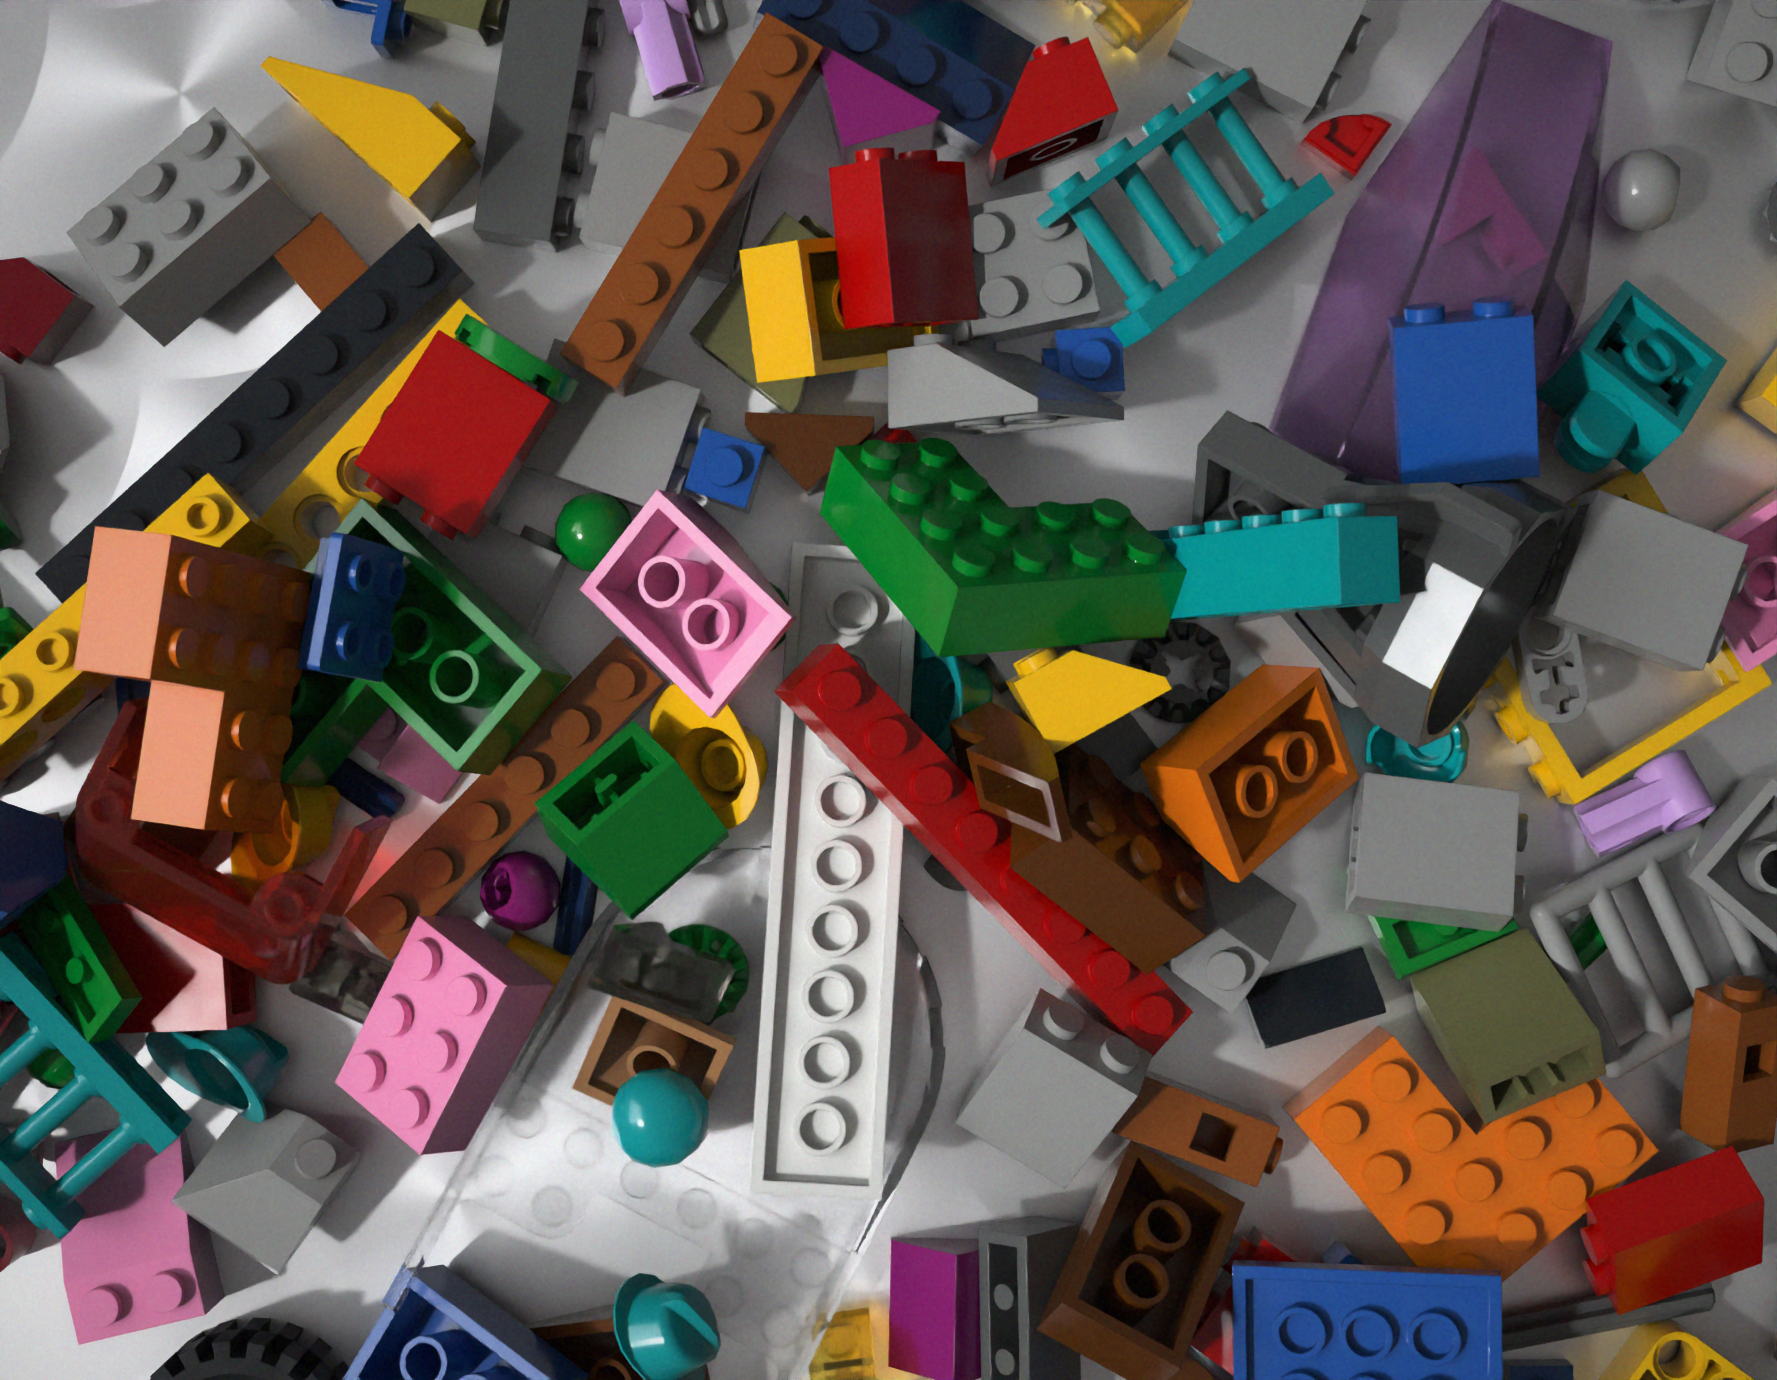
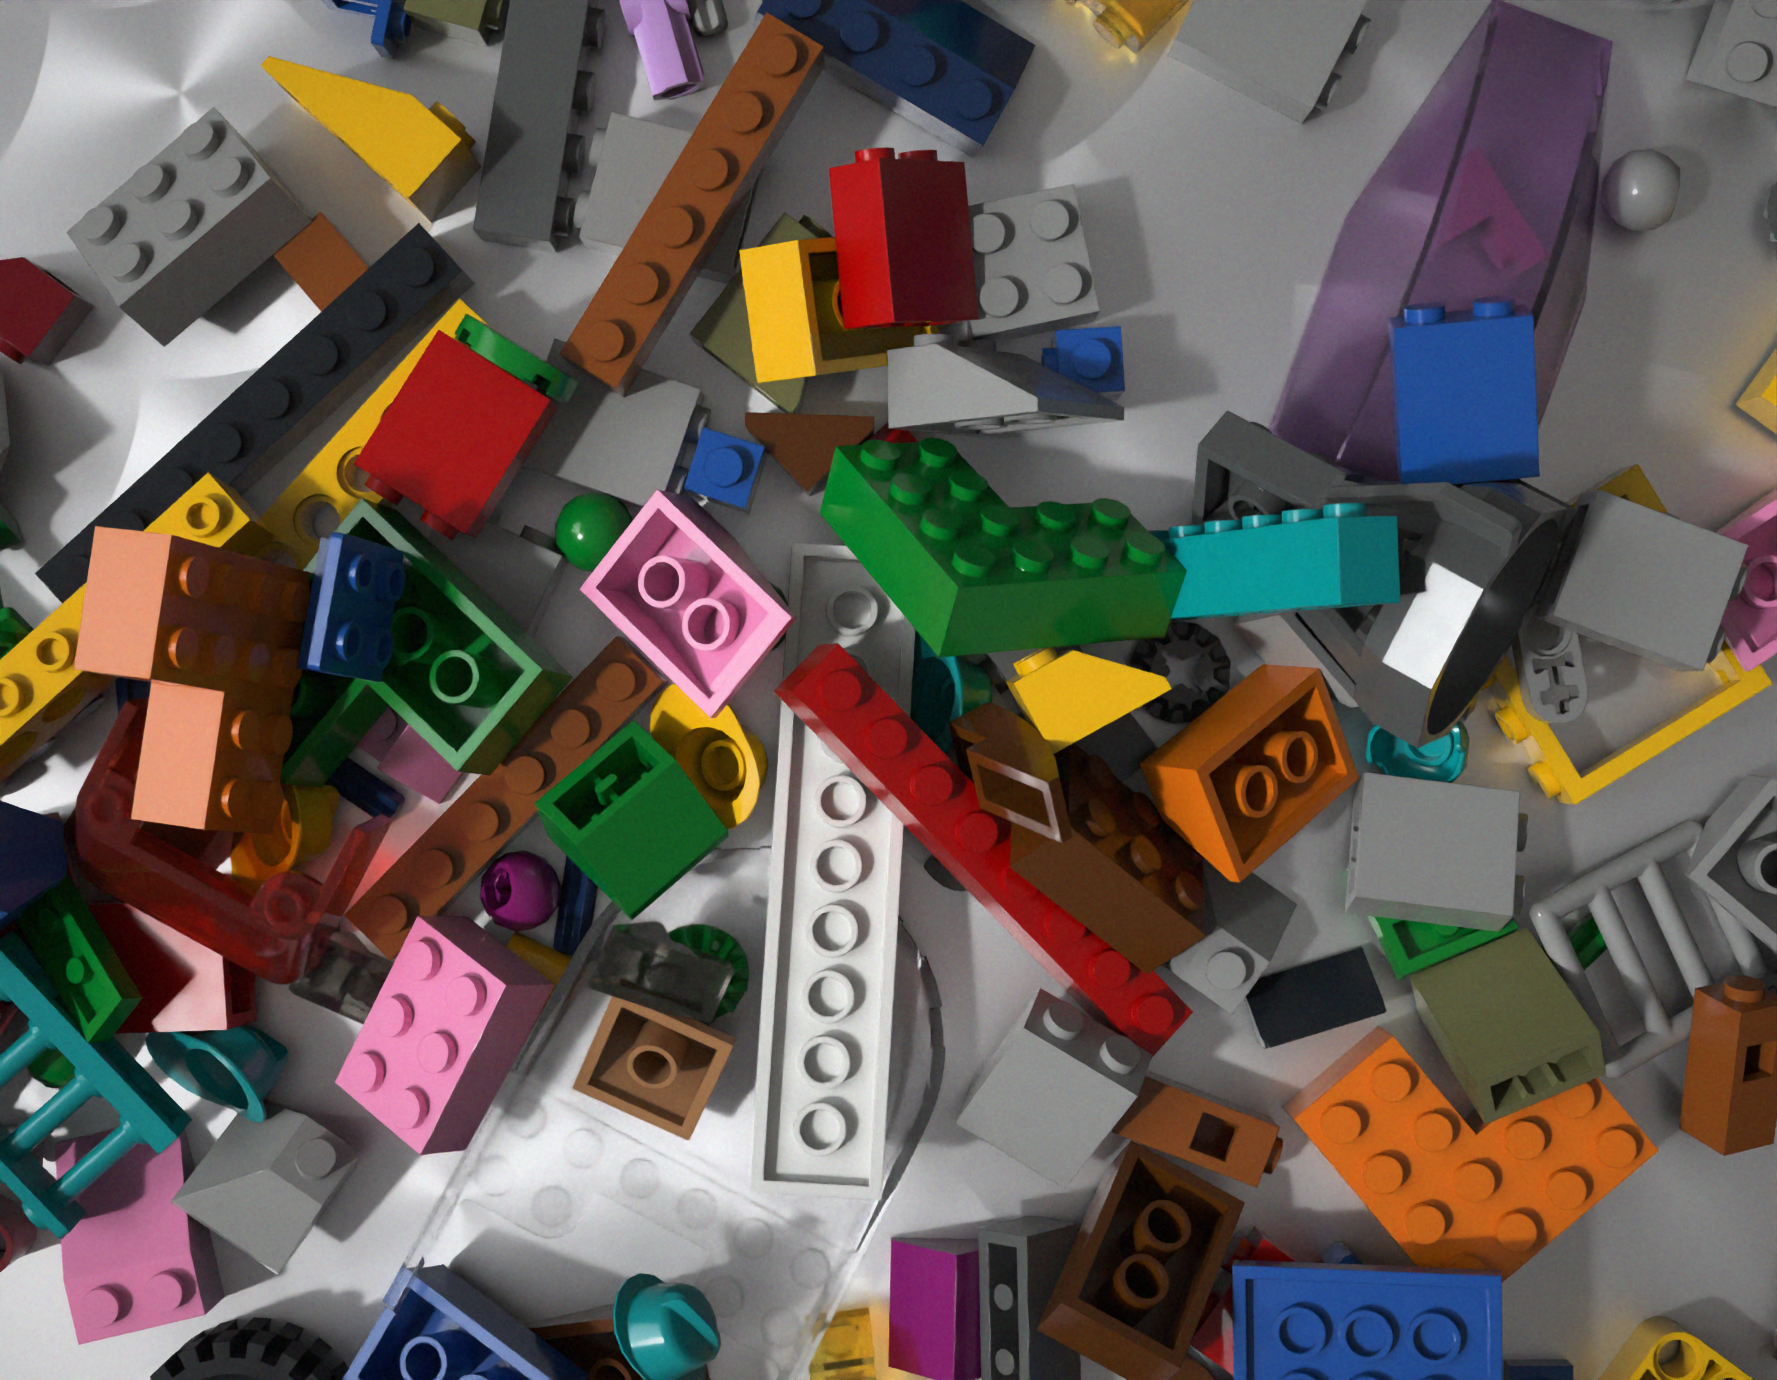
teal hair [611,1068,709,1168] -> none
magenta slope [819,46,940,165] -> none
red slope [986,37,1119,187] -> none
teal fence [1036,68,1335,348] -> none
red tile [1300,114,1392,180] -> none
dark grey axle [1502,1282,1716,1352] -> none
teal brick [1536,280,1727,475] -> none
lavender piece [1574,750,1717,858] -> none
red brick [1580,1145,1764,1316] -> none

